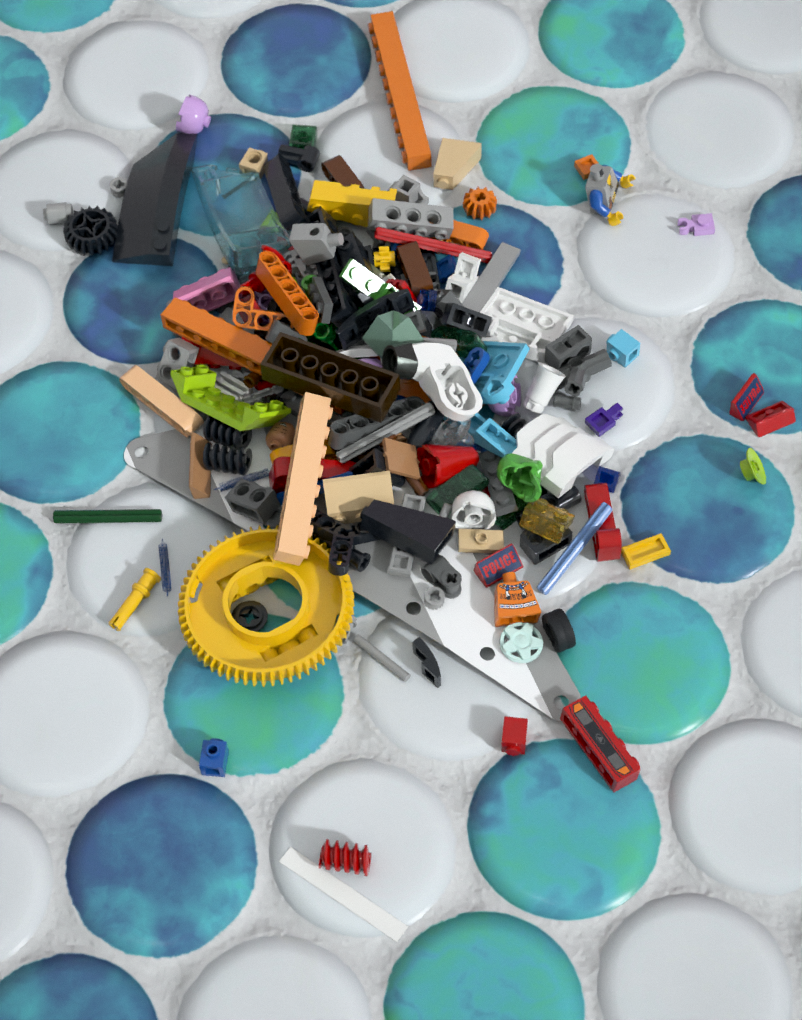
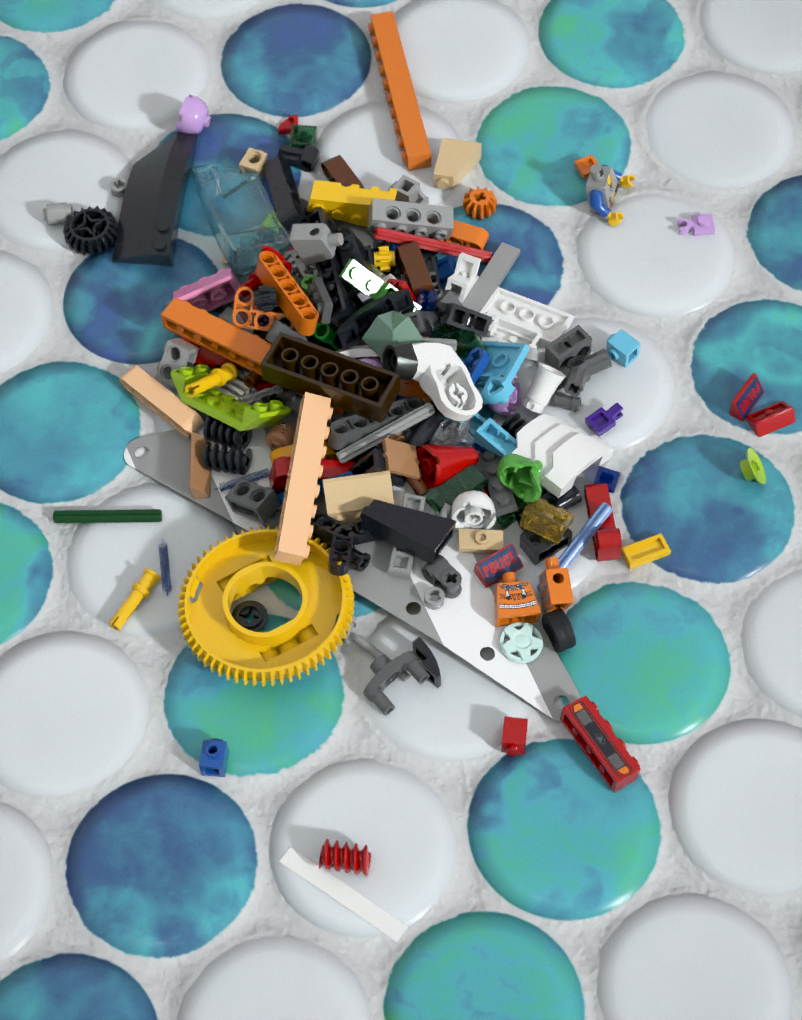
none -> yellow pin [185,362,238,398]
none -> black gear [254,284,278,313]
none -> red tile [278,114,298,135]
none -> dark grey connector [363,651,430,716]
none -> orange torso [539,557,574,613]

